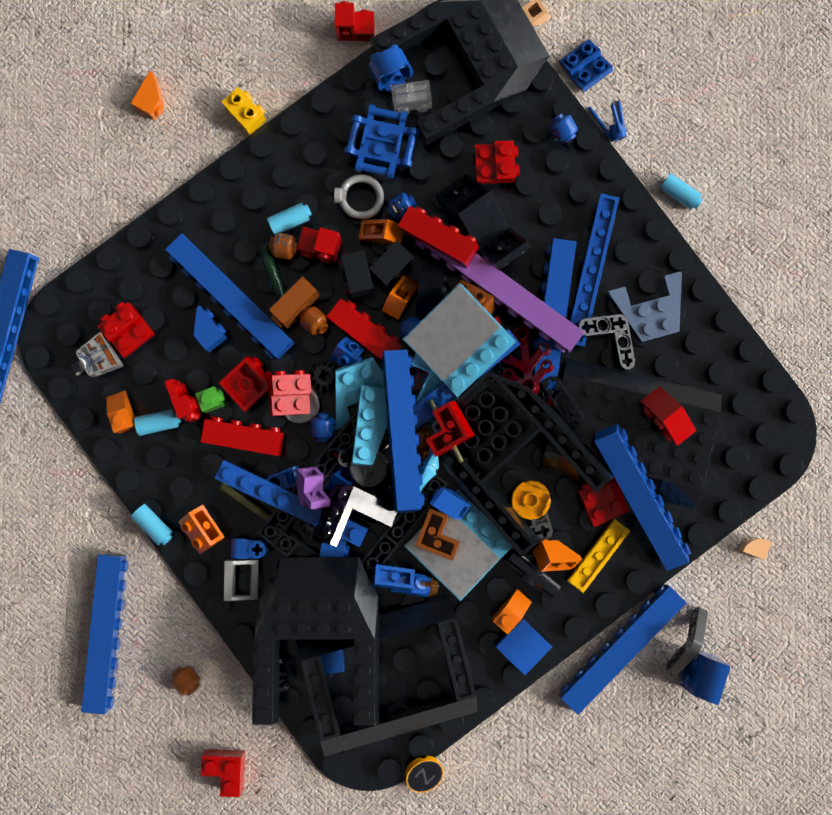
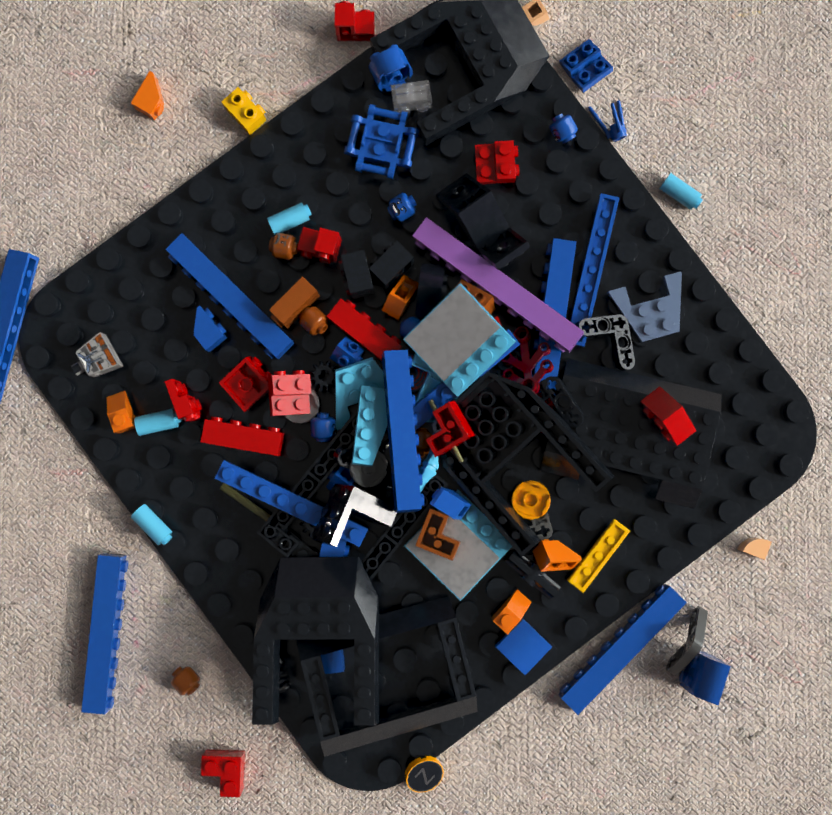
red plate [98,302,155,358] -> none
orange brick [178,505,224,554] -> none
bright green brick [195,386,225,413] -> none
light grey tile [224,559,259,601] -> none
blue piece [230,538,269,559] -> none
clear green pin [257,245,286,302] -> none
blue piece [266,465,300,489] -> none
medium lavender brick [297,467,330,510] -> none
light grey piece [334,174,384,219] -> none
orange slope [358,219,403,245] -> none
blue plate [373,564,438,597] -> none
red brick [398,206,479,268] -> none
red plate [577,477,629,527] -> none
blue brick [594,424,691,571] -> none

